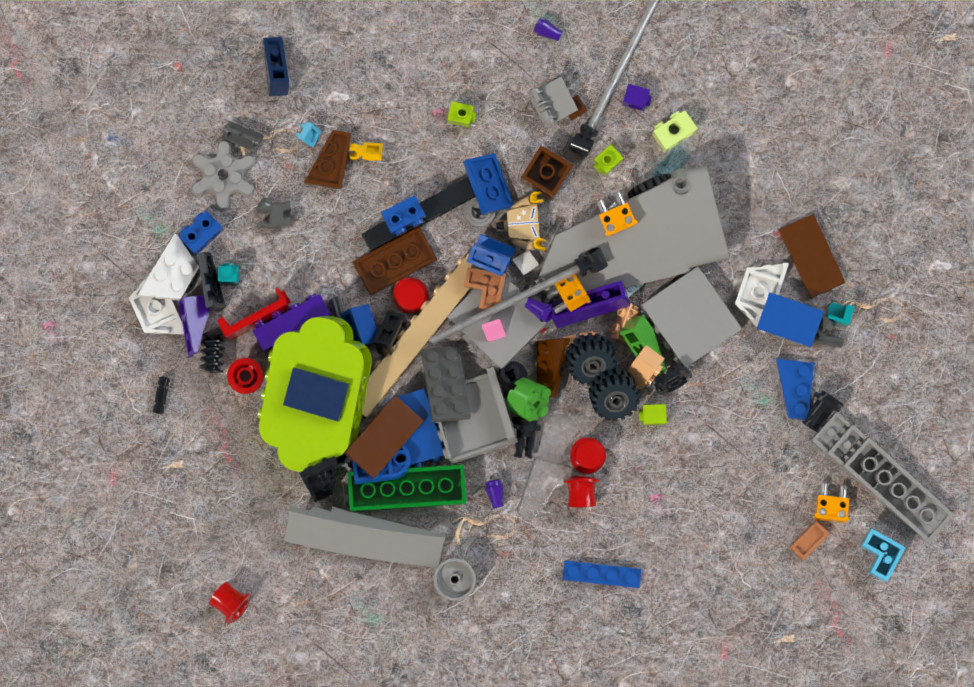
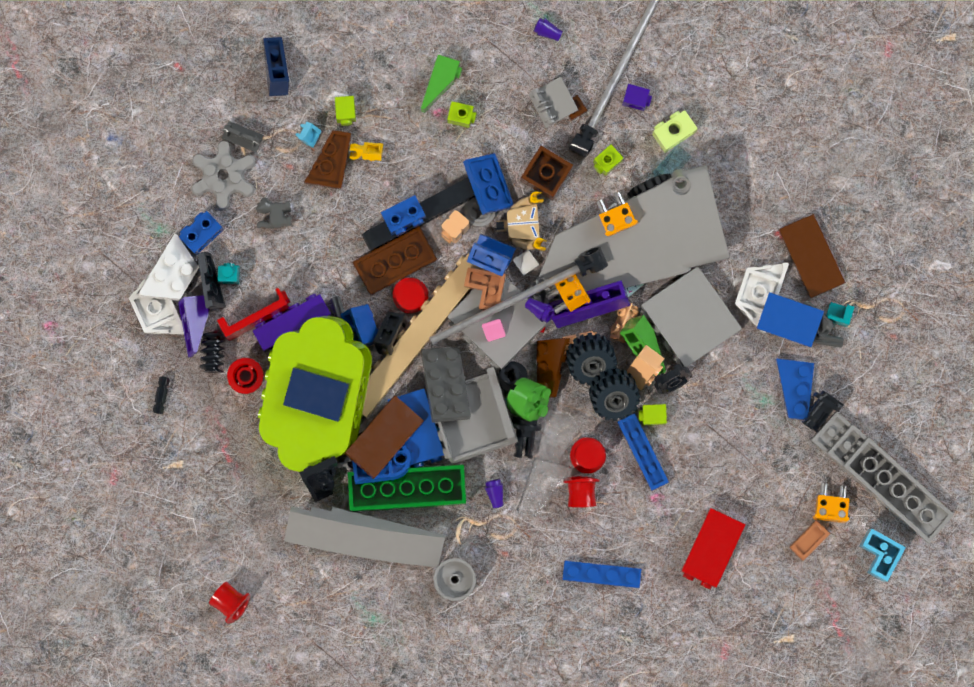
none -> lime brick [335,96,356,126]
none -> bright green slope [421,55,462,113]
none -> light nougat brick [441,210,469,244]
none -> blue plate [617,413,669,491]
none -> red panel [680,508,746,590]

